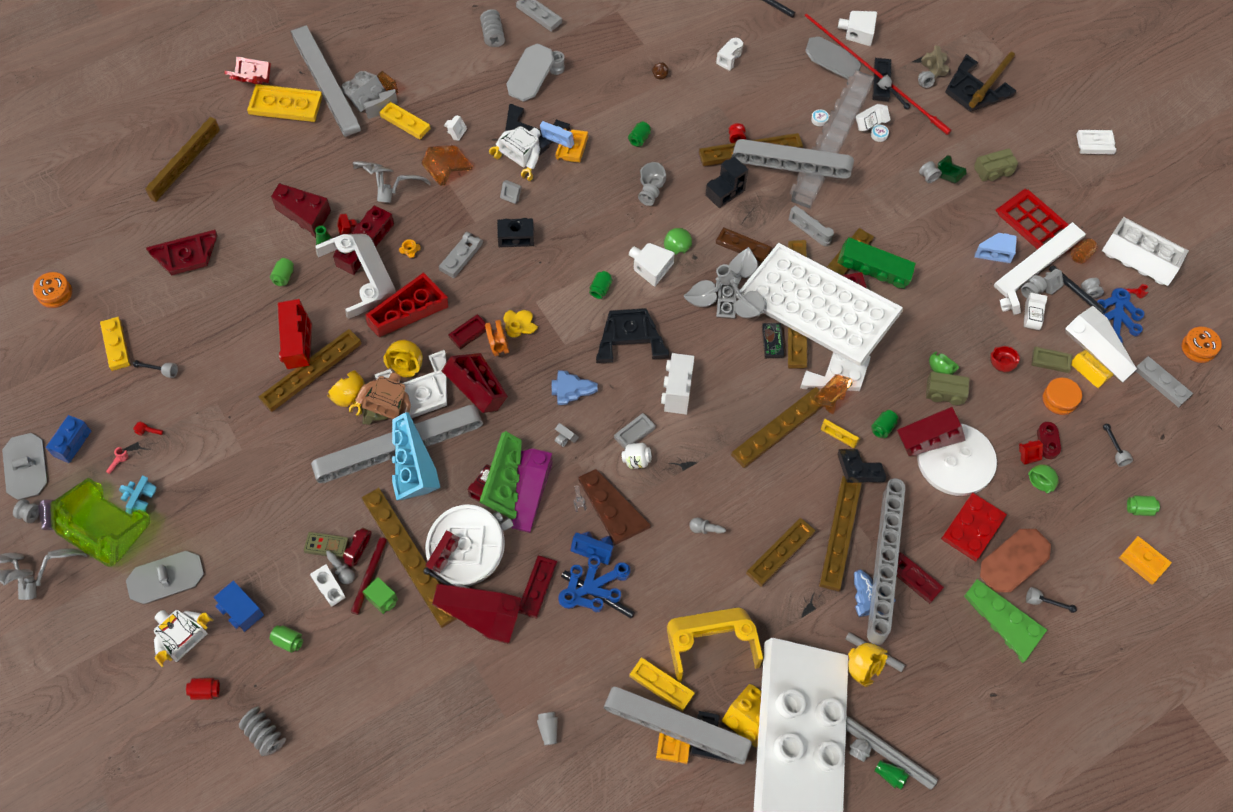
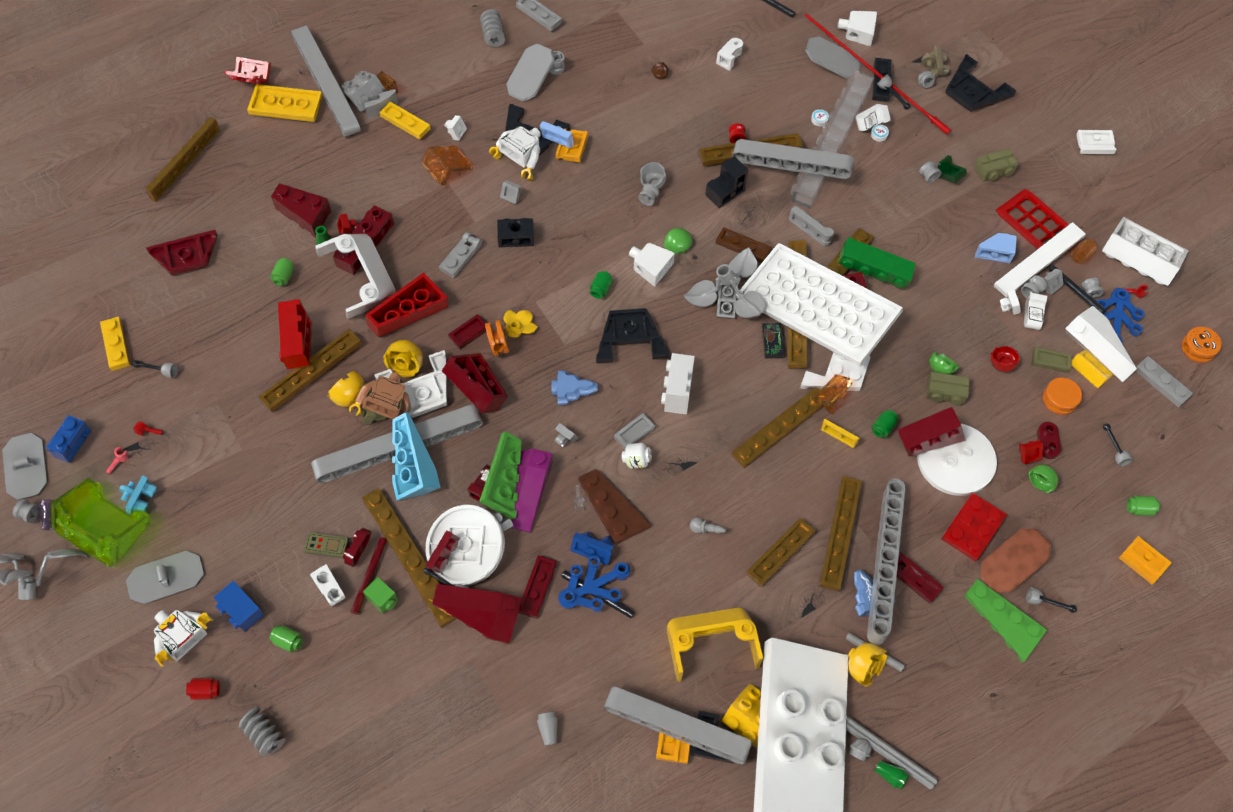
orange head [33,272,72,308] -> none
light grey bar [326,551,355,584] -> none
light grey plant [353,161,430,203] -> none
light orange plate [399,239,421,258] -> none
green brick [628,122,651,147] -> none
yellow plate [629,657,695,712] -> none
black plate [837,449,886,483] -> none
pearl gold bar [969,51,1015,108] -> none

